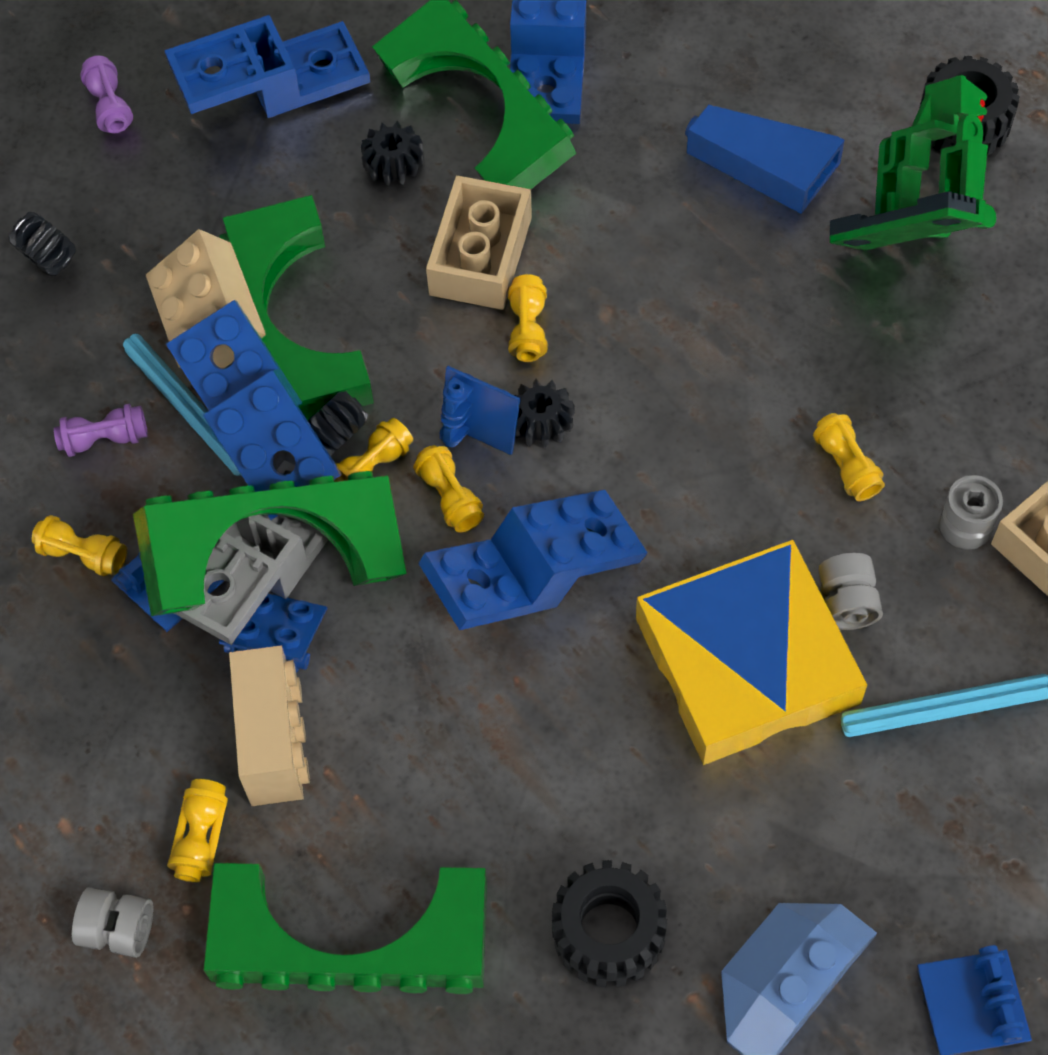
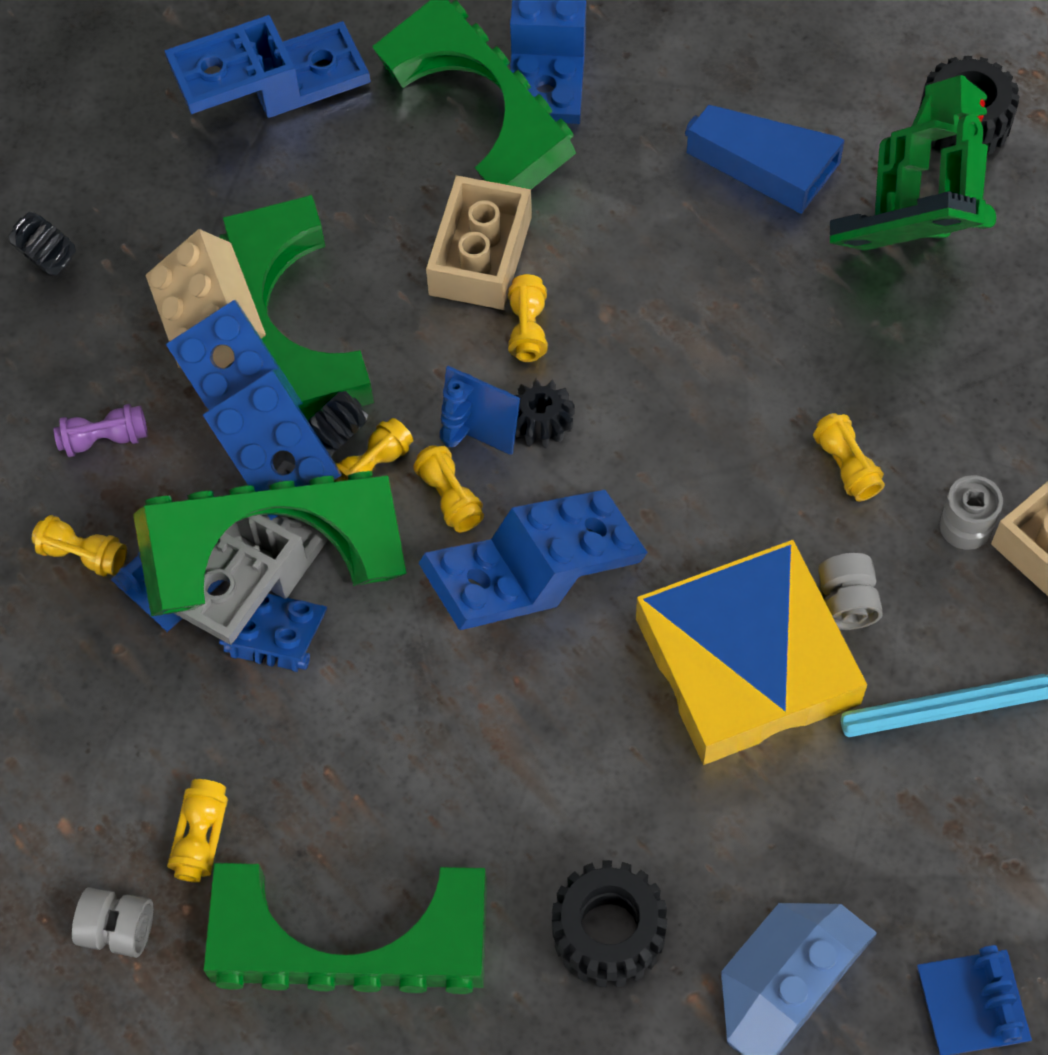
medium lavender piece [80,56,133,133] -> none
medium azure axle [123,334,242,476] -> none
tan brick [229,645,310,806] -> none
black gear [361,121,424,186] -> none

